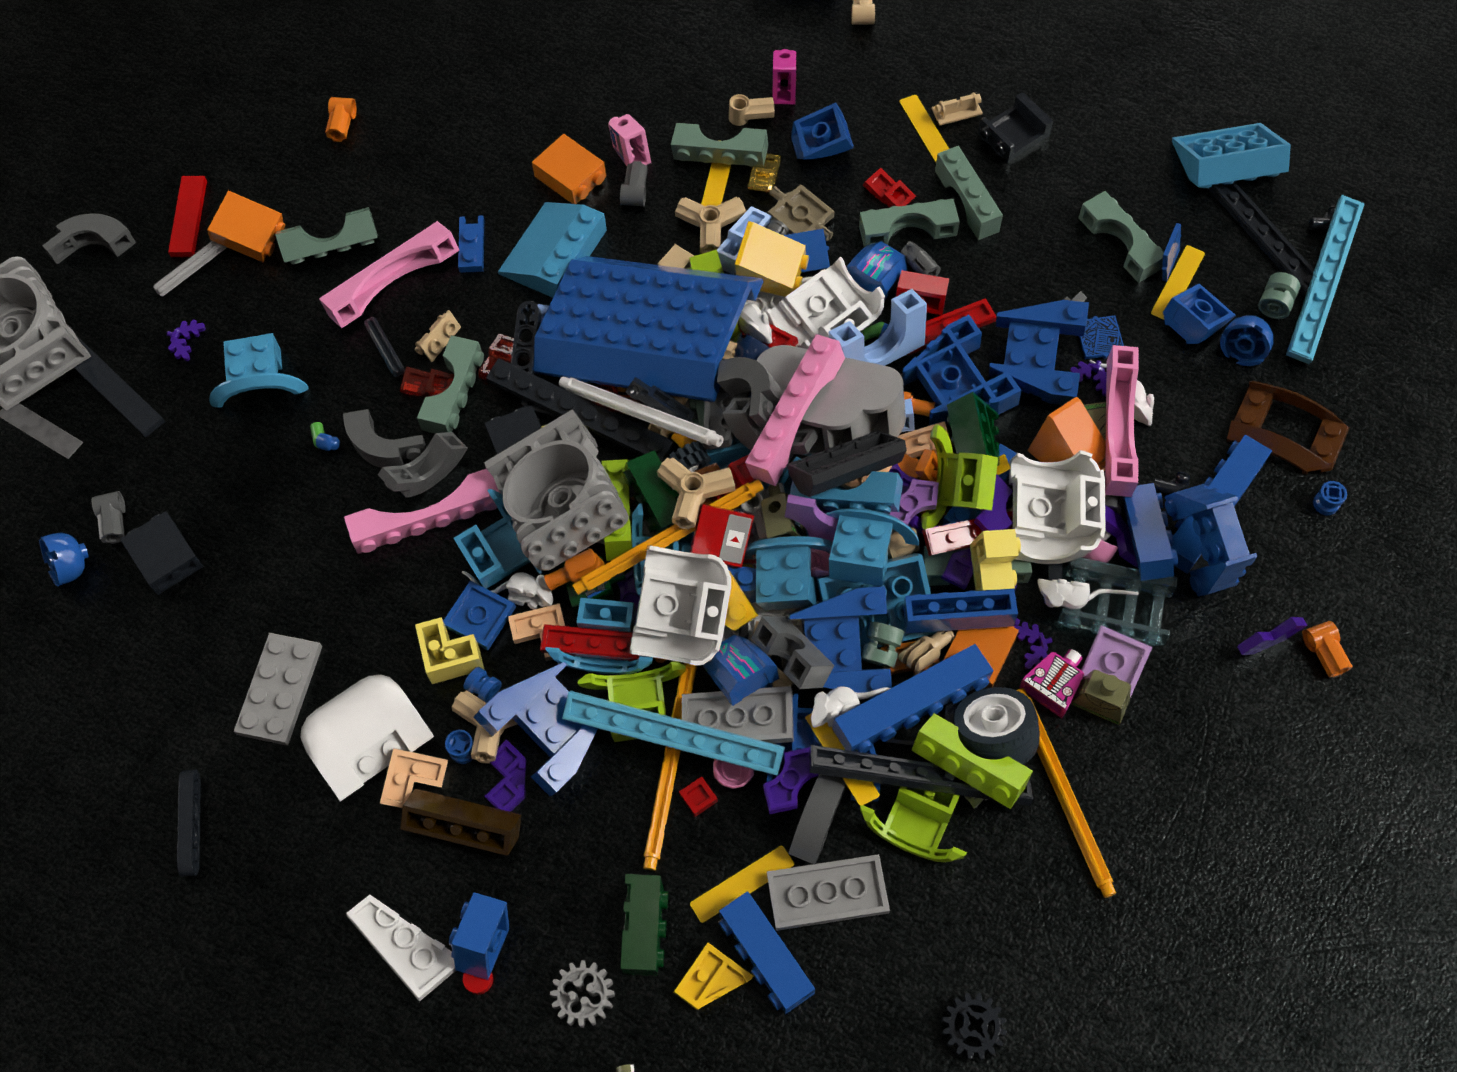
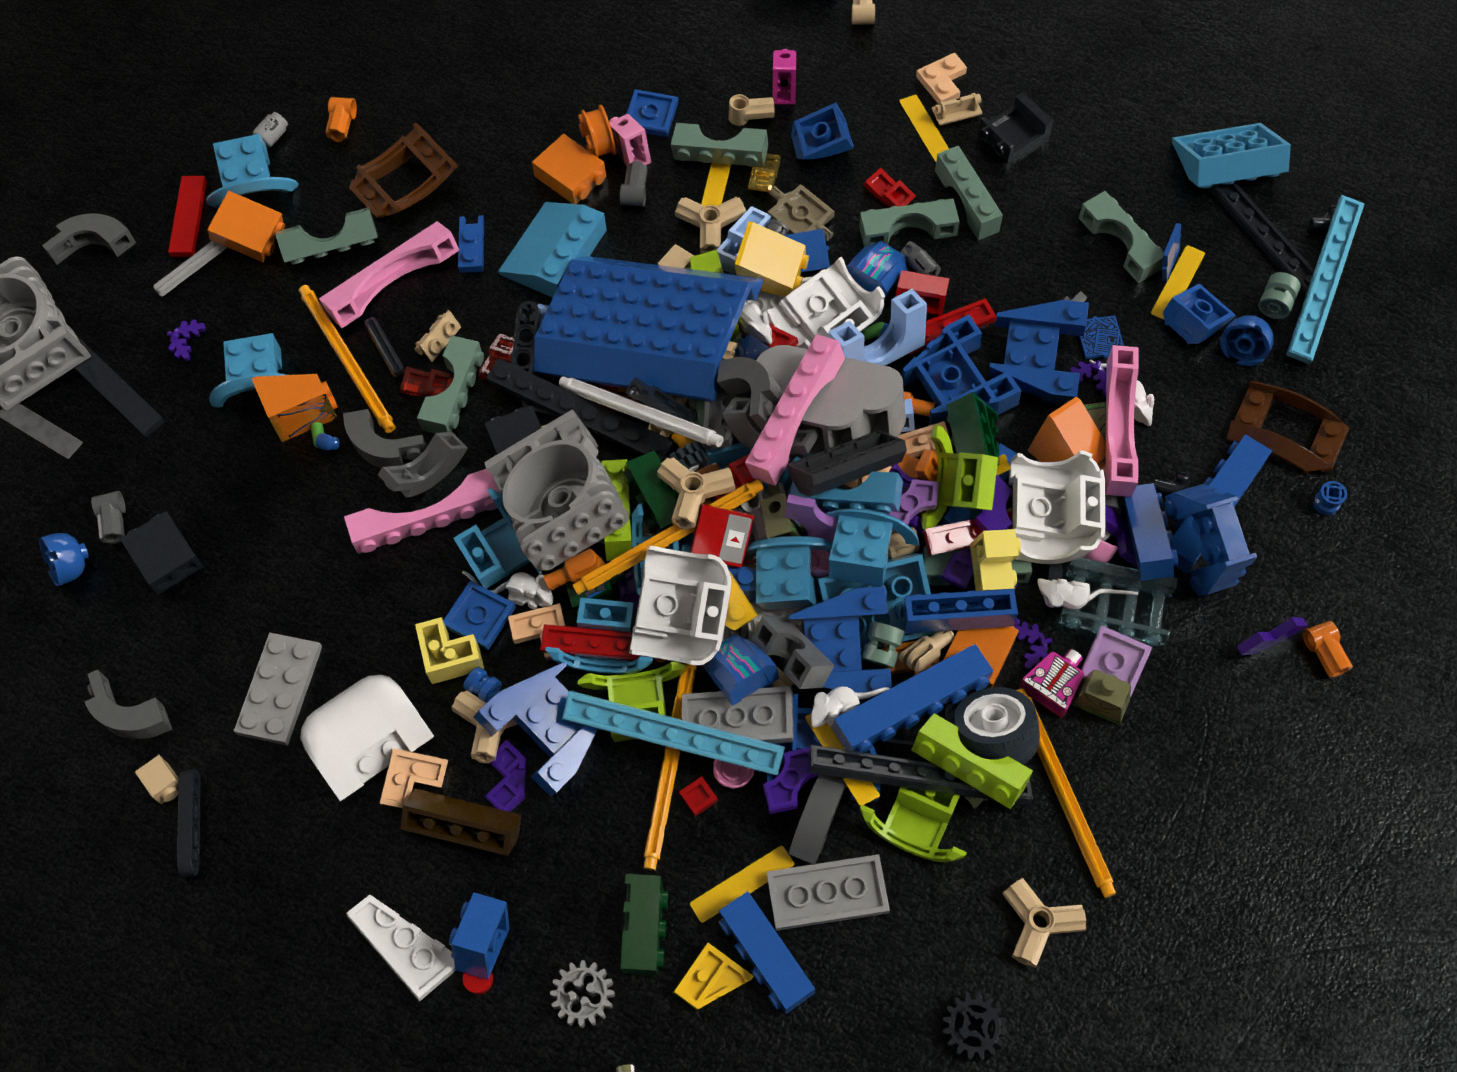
blue wheel [445,730,474,764] -> none
none -> dark grey arch [85,670,172,739]
none -> tan brick [135,755,179,804]
none -> dark azure piece [206,134,298,208]
none -> orange slope [251,374,338,442]
none -> light grey piece [253,112,288,148]
none -> light orange piece [299,285,395,433]
none -> reddish brown wedge [349,122,458,218]
none -> orange wheel [578,105,616,158]
none -> blue tile [626,89,678,137]
none -> light nougat plate [916,53,967,104]
none -> tan piece [1003,878,1086,968]

